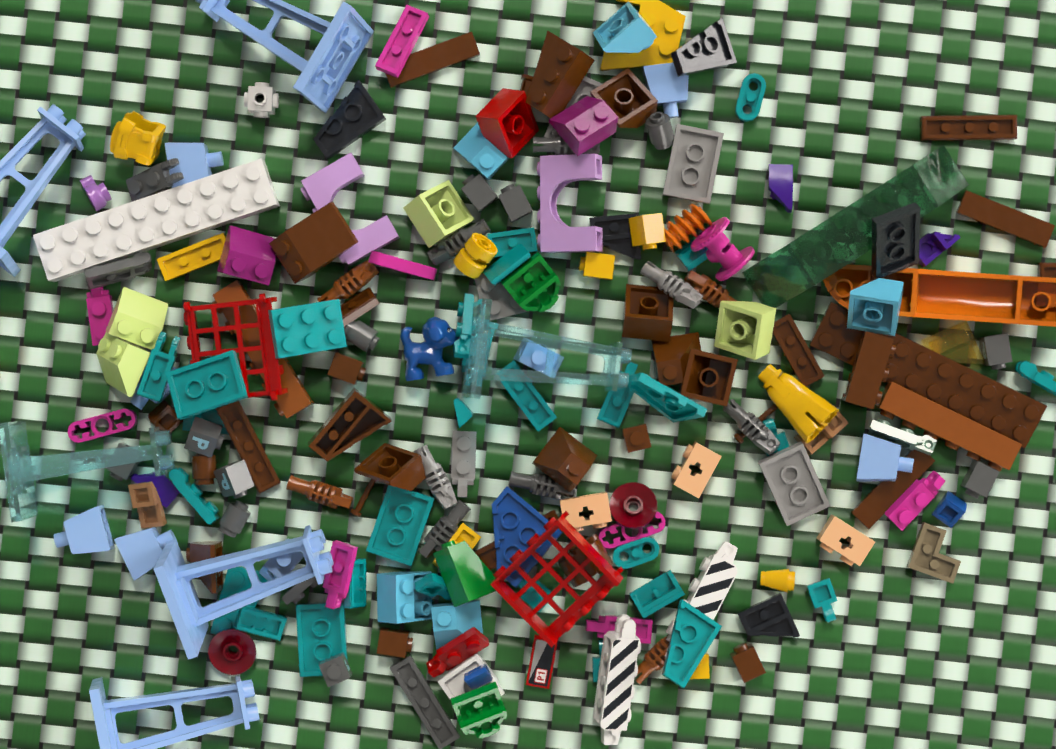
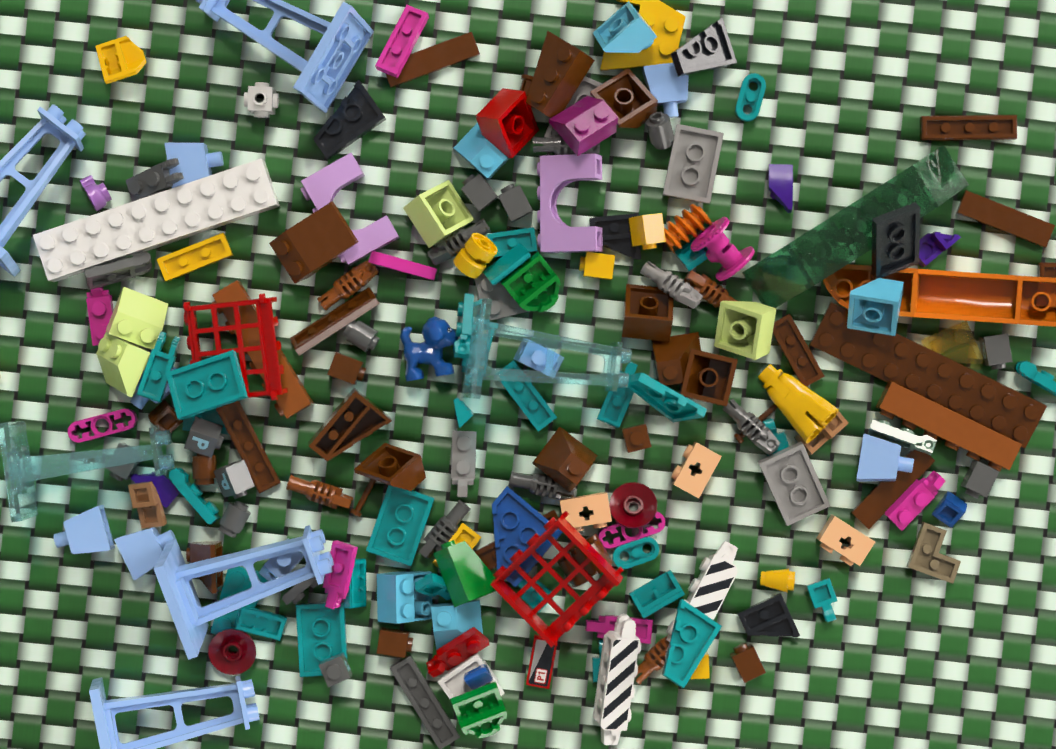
yellow piece [110,111,166,166] -> none
magenta slope [217,225,275,285] -> none
teal plate [268,299,347,359] -> none
light grey hinge [413,444,457,509] -> none
reddish brown wedge [841,331,896,409] -> none
none -> yellow slope [95,36,147,84]

